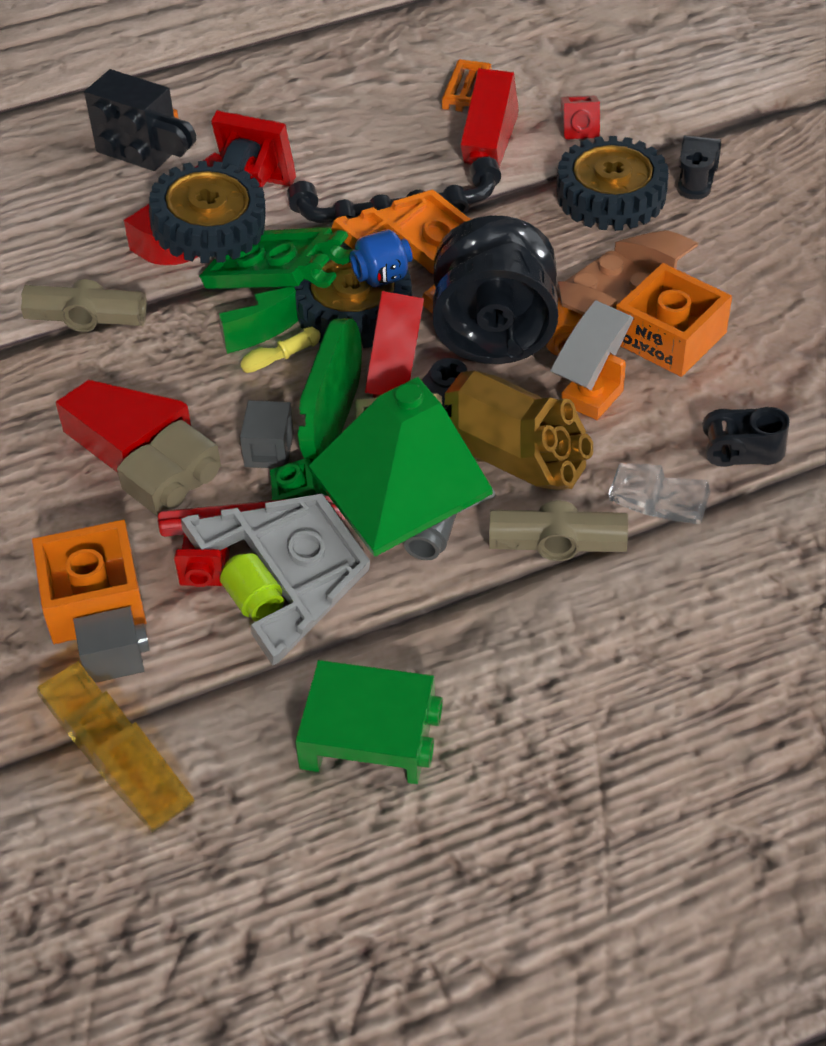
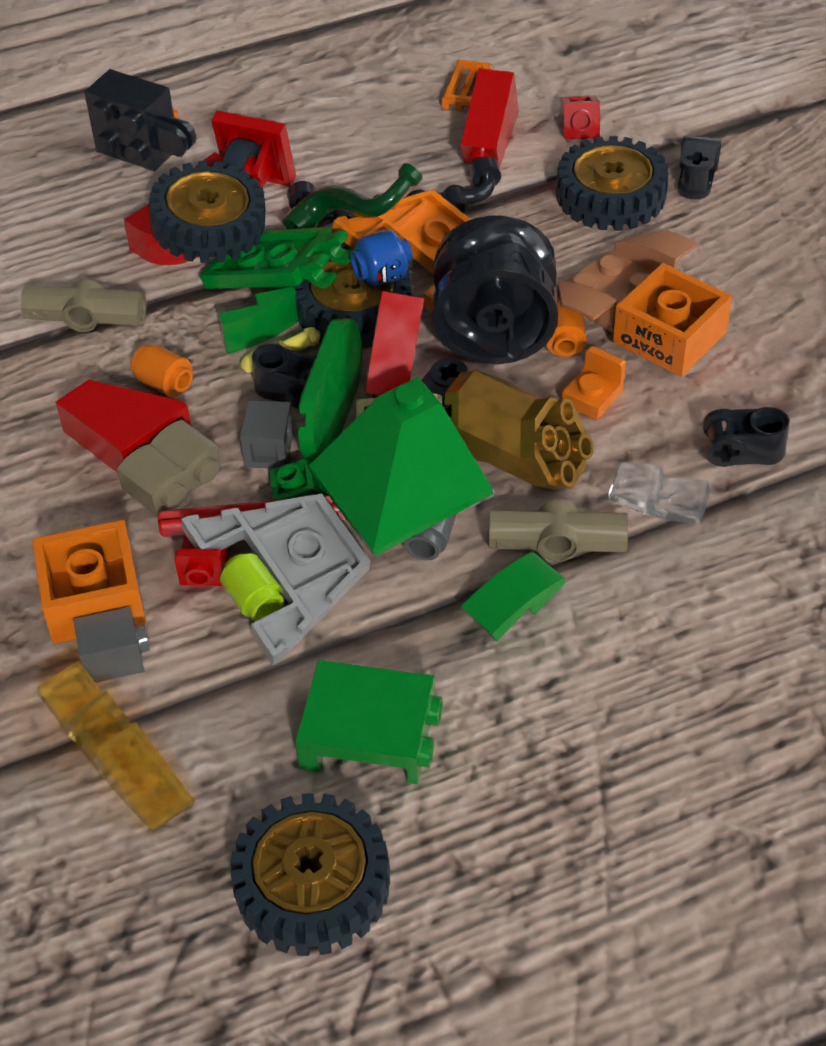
light grey slope [550,300,634,391] -> none
none -> orange brick [131,345,193,397]
none -> wheel [230,793,390,956]
none -> black piece [252,344,316,409]
none -> dark green animal [282,163,422,229]
none -> green slope [461,551,567,641]

